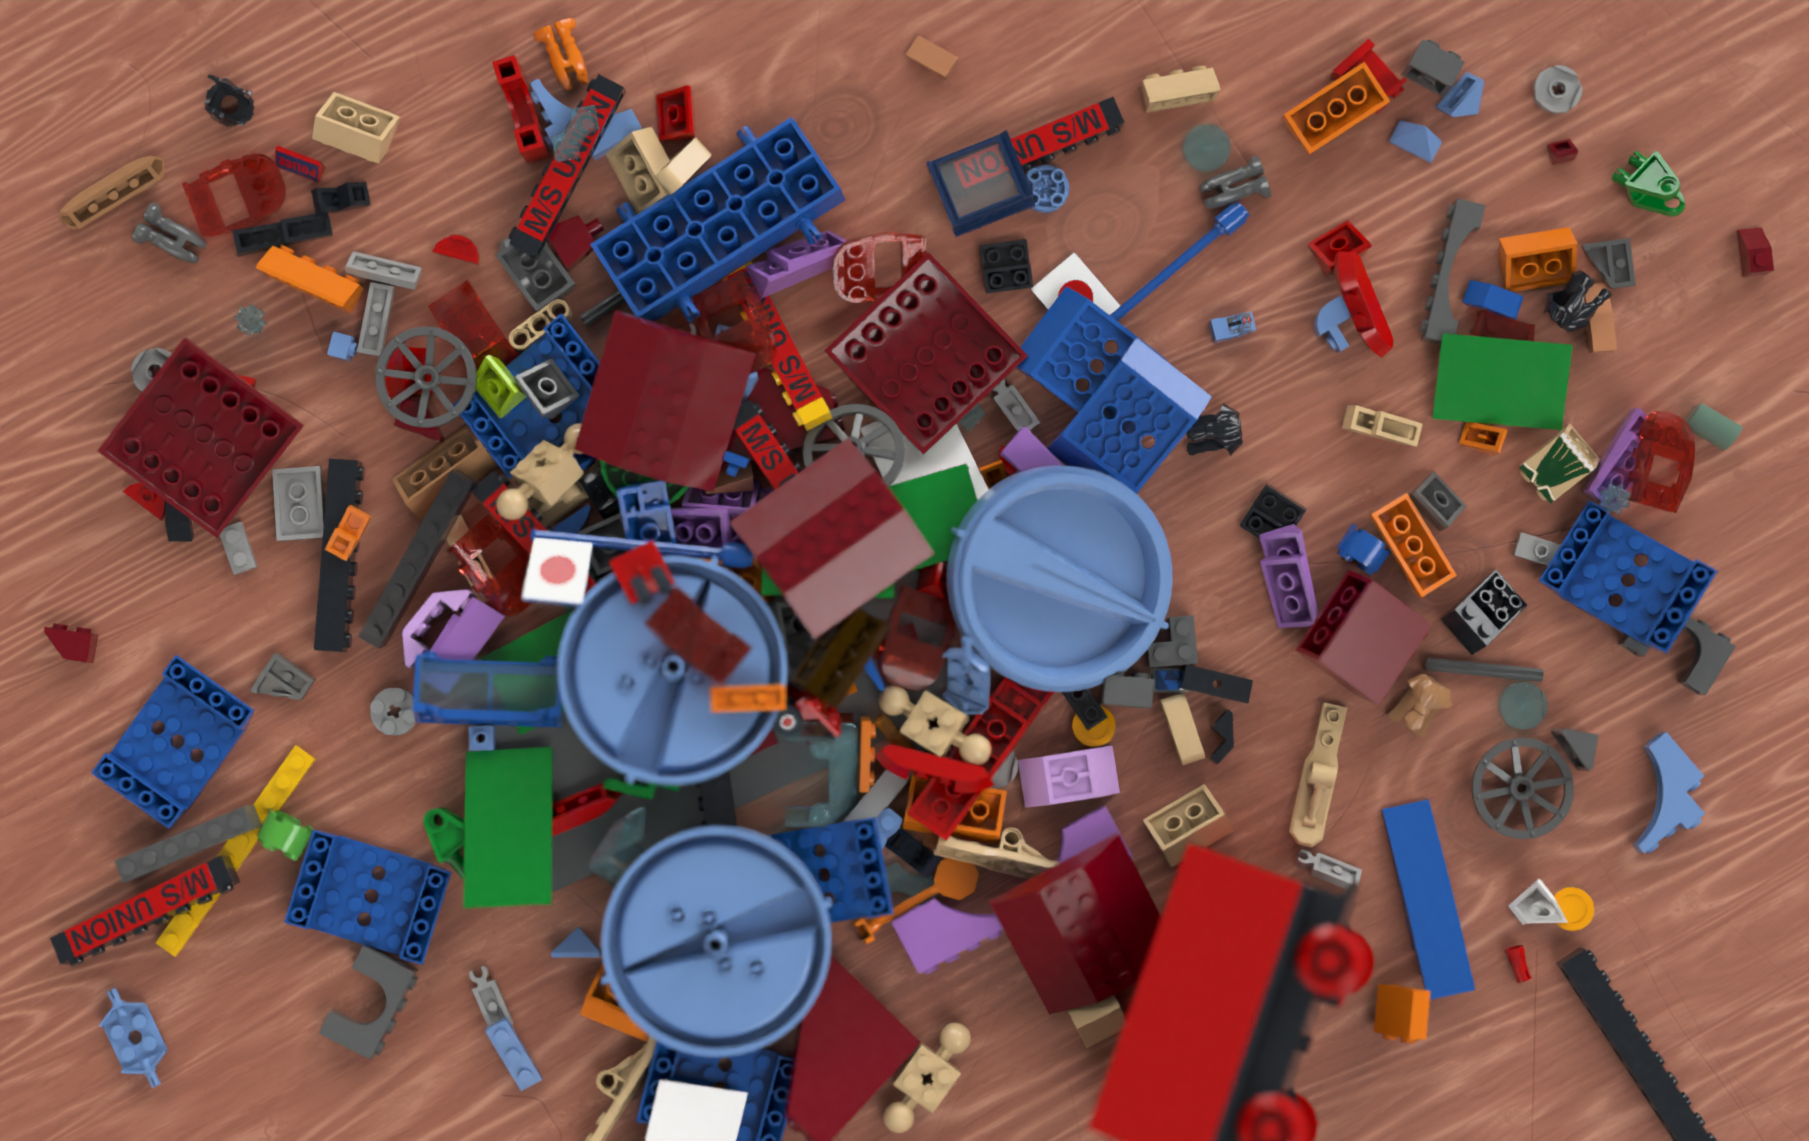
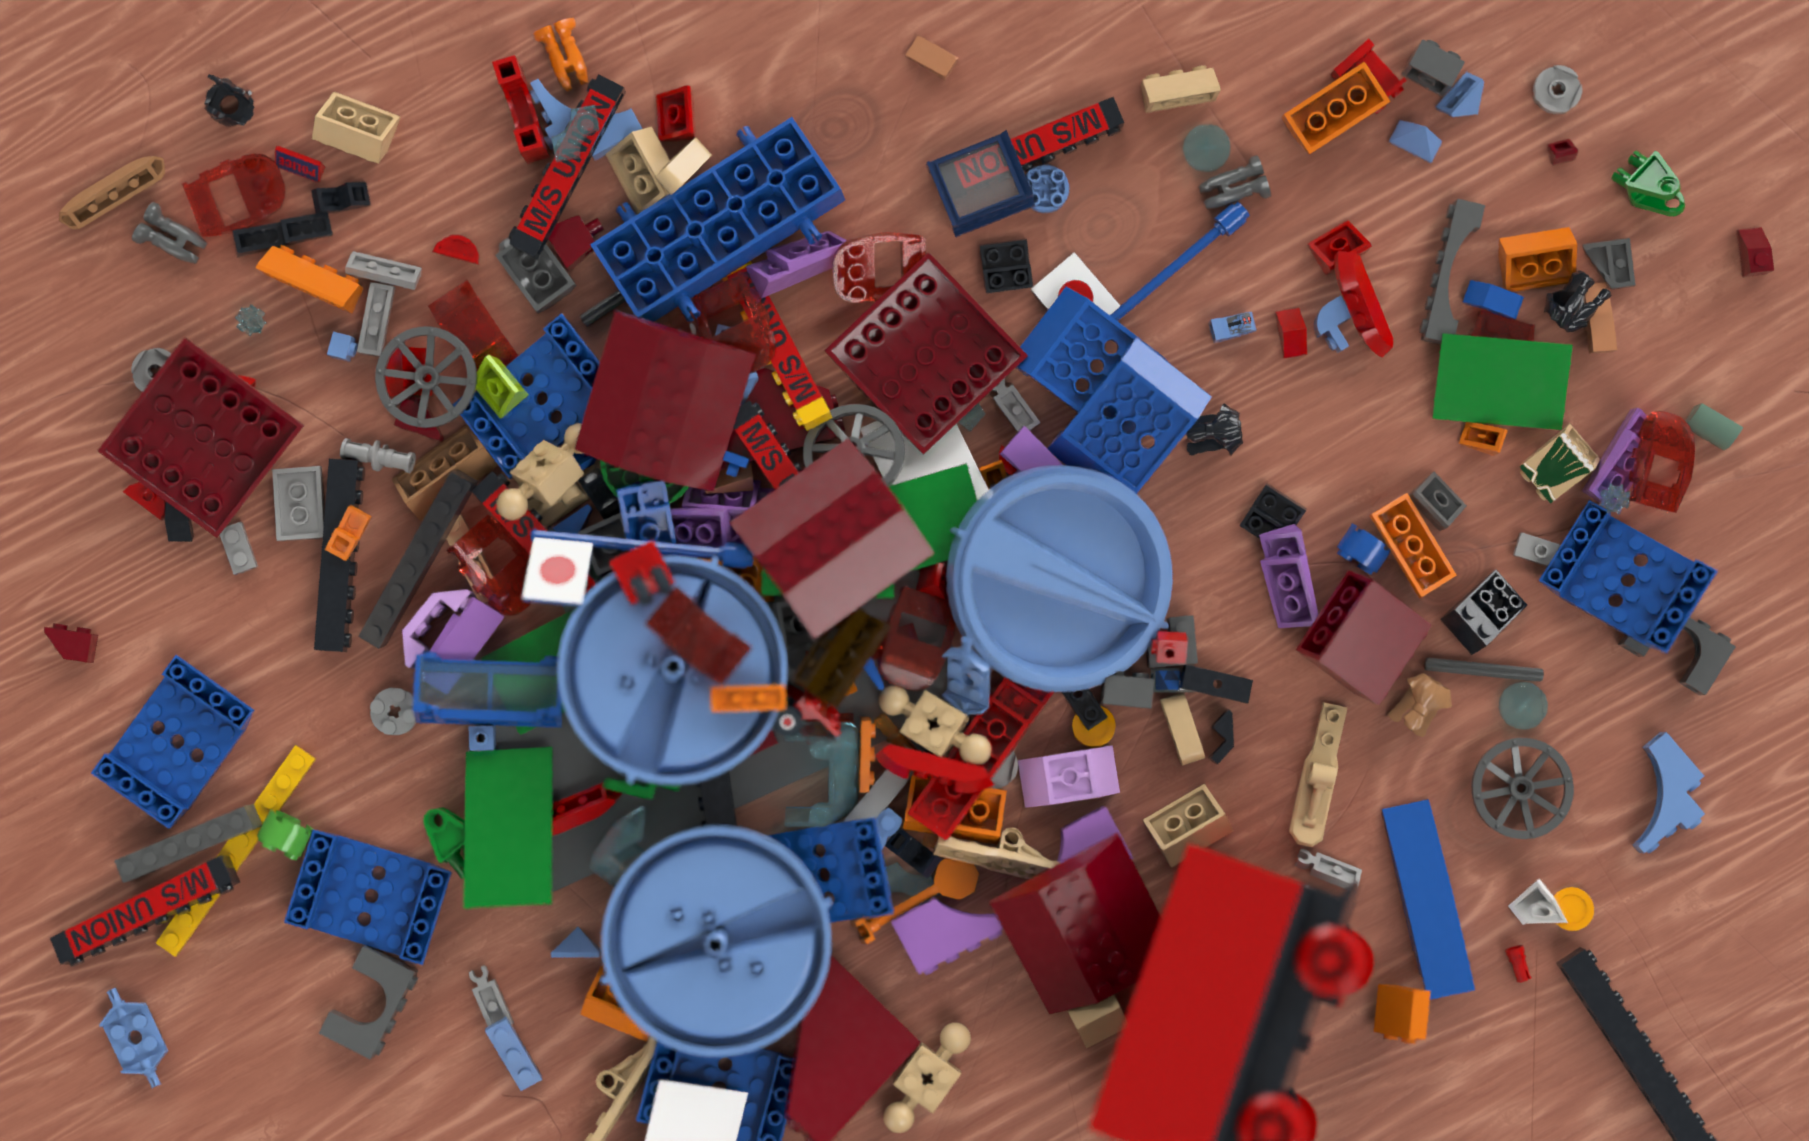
dark grey wing [250,652,316,700] -> none
tan beam [509,299,572,353] -> none
dark grey slope [514,358,580,419] -> none
tan slope [1342,405,1422,447] -> none
dark grey slope [1550,728,1599,771] -> none
none -> light grey piece [340,438,416,473]
none -> red brick [1151,631,1188,664]
none -> red slope [1275,308,1307,359]

